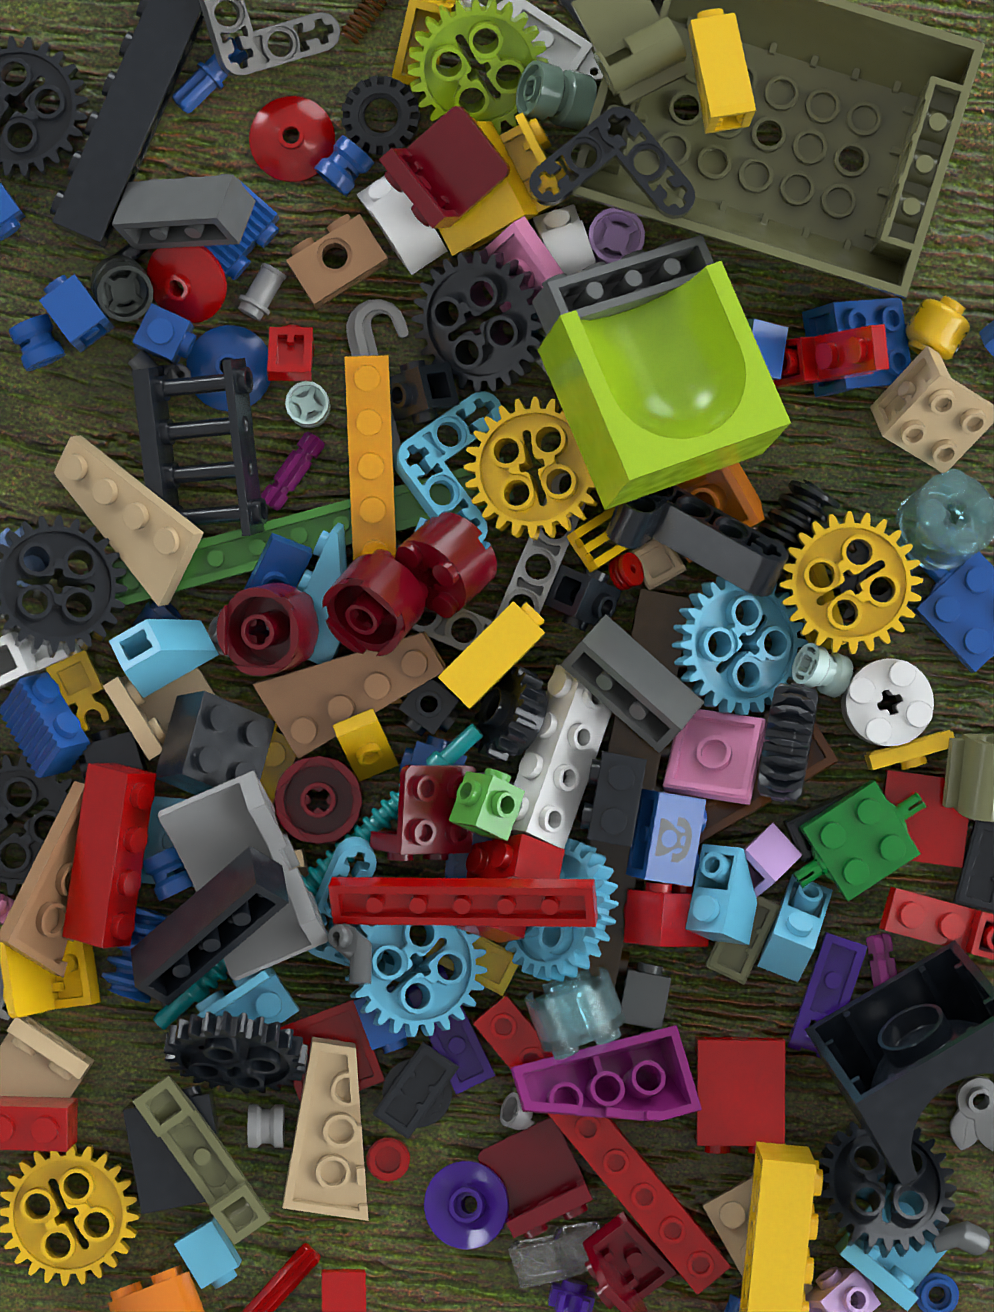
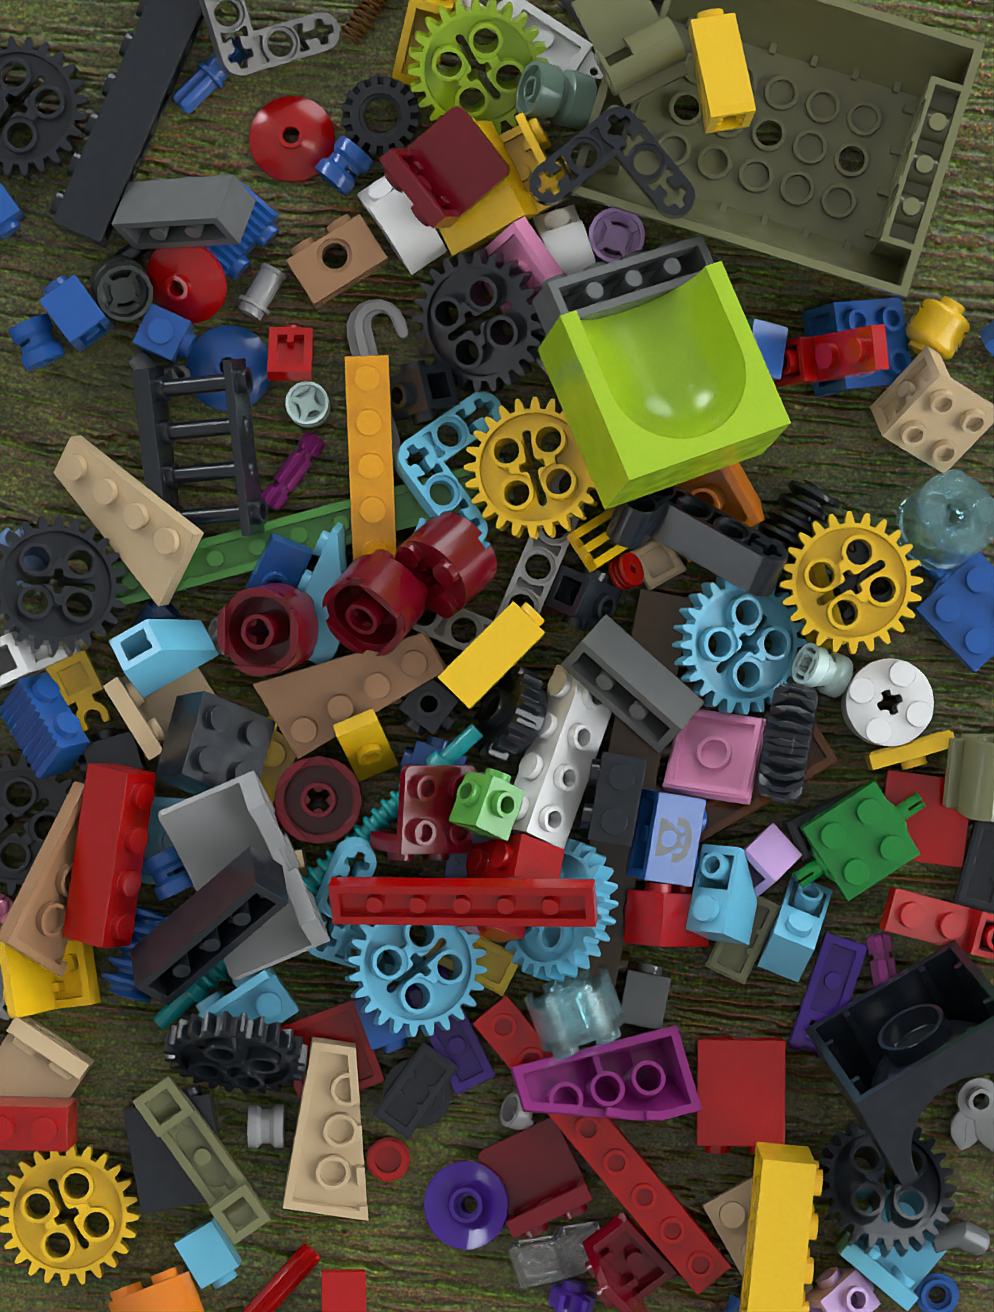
dark grey arm [327,923,372,985] -> none

